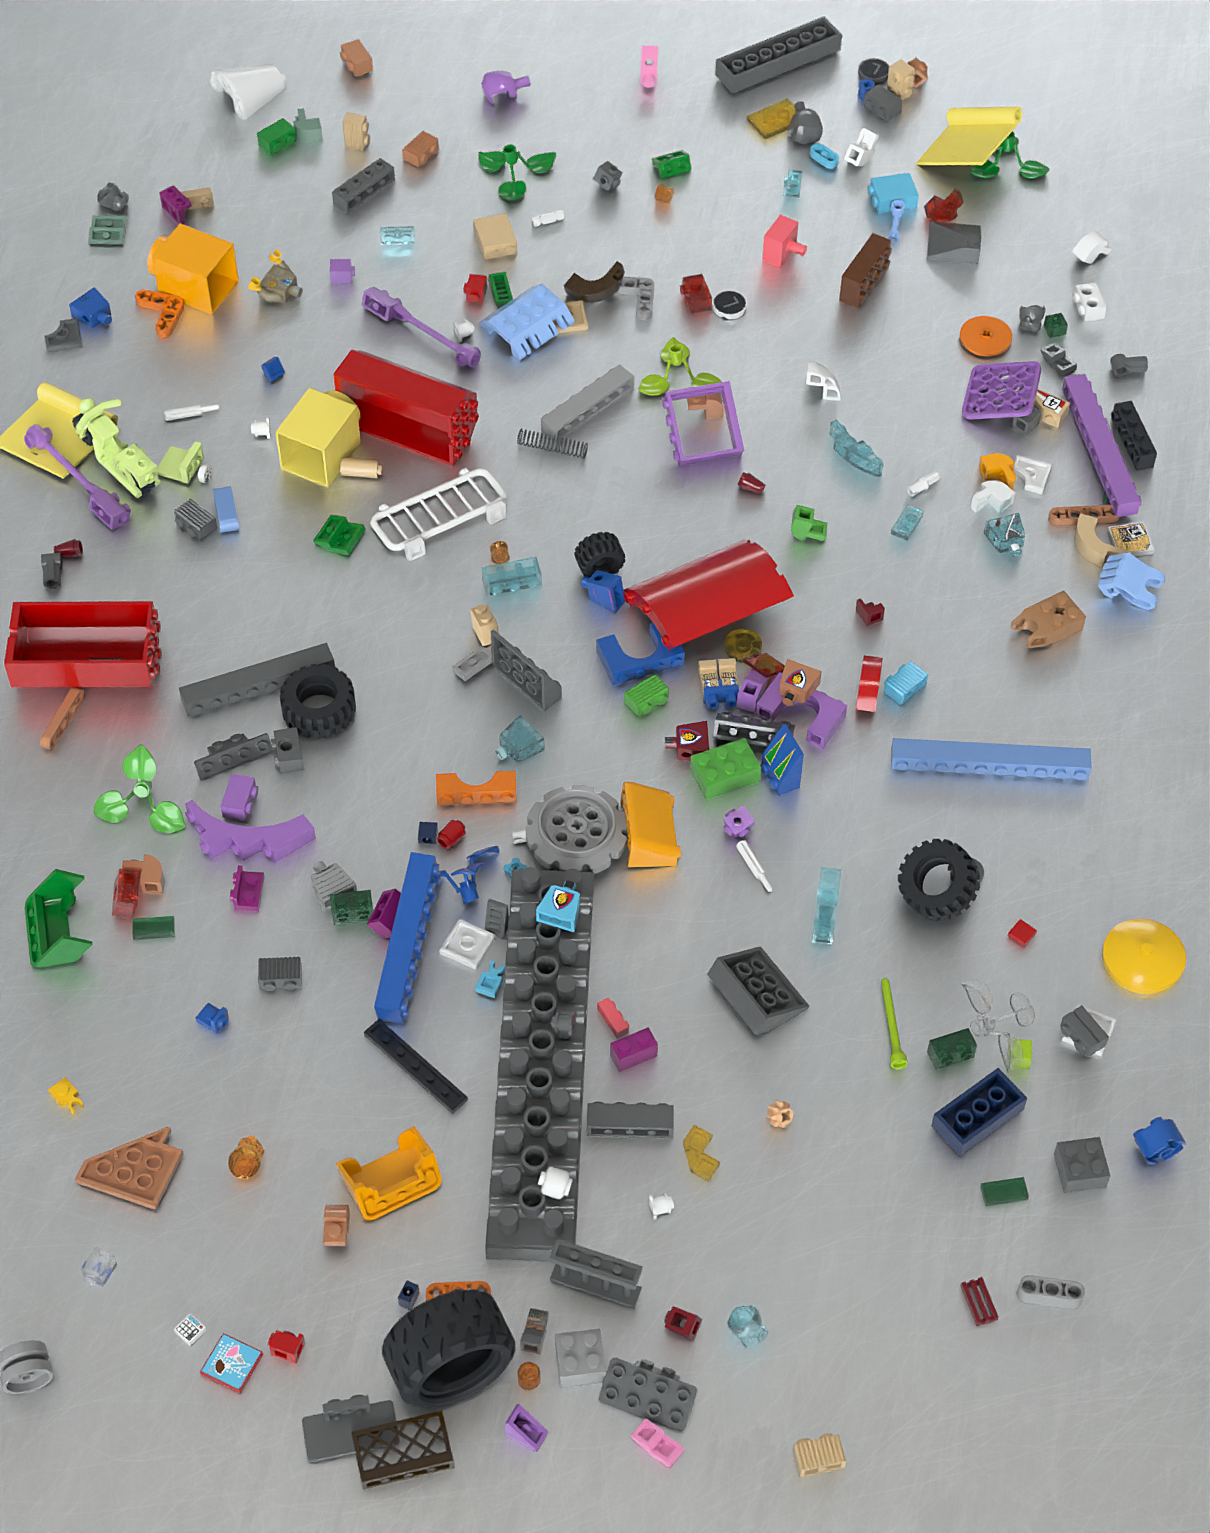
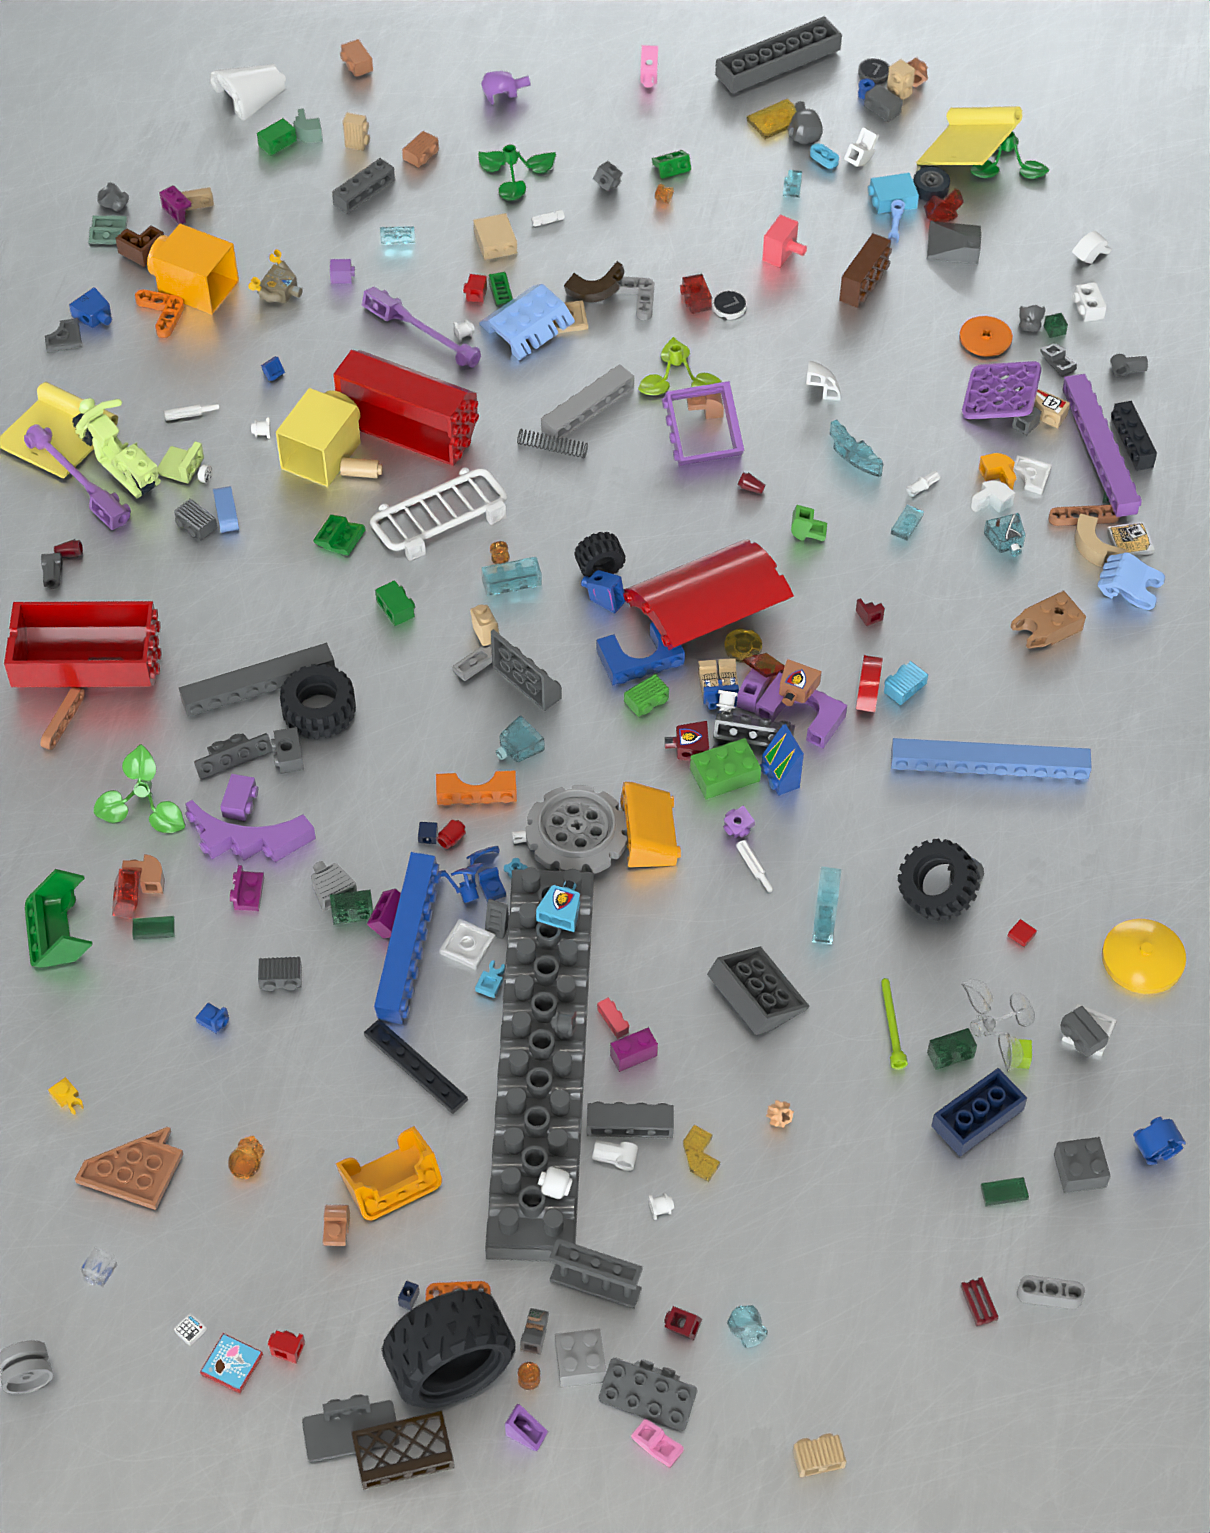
none -> reddish brown brick [115,226,164,267]
none -> green brick [375,580,416,626]
none -> blue bracket [478,867,506,902]
none -> white piece [593,1140,638,1171]
none -> white brick [716,690,738,712]
none -> black wheel [913,166,950,202]

